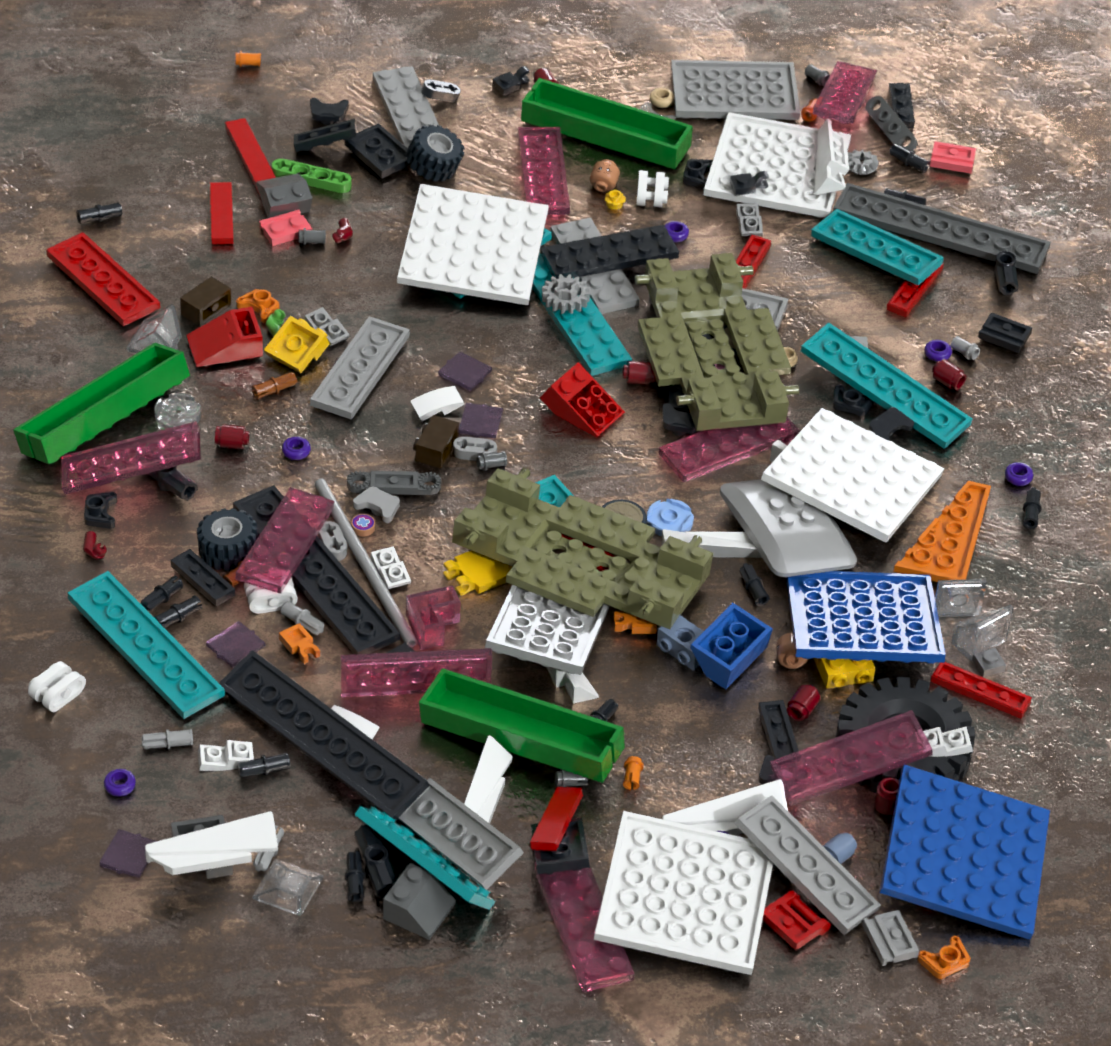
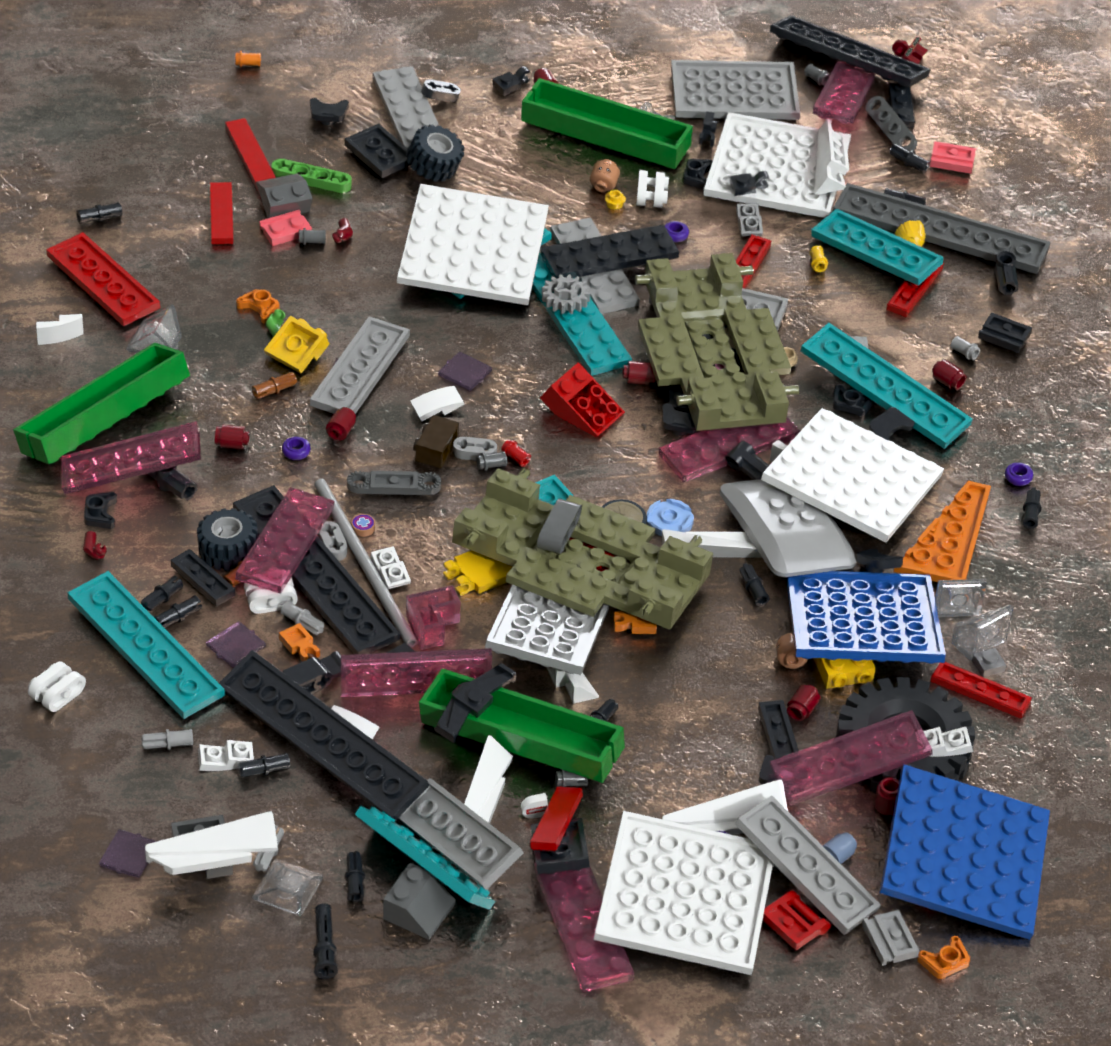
dark purple piece [104,769,136,797] -> none
clear plate [154,393,201,433] -> none
dark brown brick [180,276,231,326] -> none
red slope [186,307,263,367] -> none
black plate [294,119,357,152] -> none
light grey slope [304,307,350,346] -> none
light grey piece [353,487,400,523] -> none
black piece [354,824,397,899] -> none
clear purple piece [459,403,503,438] -> none
clear pink plate [518,127,570,215] -> none
orange pin [623,756,644,790] -> none
tan piece [650,88,674,108] -> none
sand blue brick [657,615,704,671] -> none
blue slope [690,603,773,689] -> none
orange pin [801,98,822,122] -> none
light grey gear [848,149,879,174] -> none
dark purple piece [924,340,952,362] -> none
none -> white slope [36,314,83,345]
none -> black piece [282,651,351,694]
none -> black pin [313,903,338,979]
none -> dark red brick [326,407,356,441]
none -> black plate [434,663,516,743]
none -> red pin [501,439,531,467]
none -> white tile [521,793,548,819]
none -> dark grey beam [537,499,582,554]
none -> black plate [699,111,717,146]
none -> black piece [725,441,769,480]
none -> black plate [770,15,930,87]
none -> yellow pin [809,246,828,272]
none -> black piece [856,549,903,573]
none -> dark red hips [892,36,927,64]
none -> yellow piece [895,221,925,247]

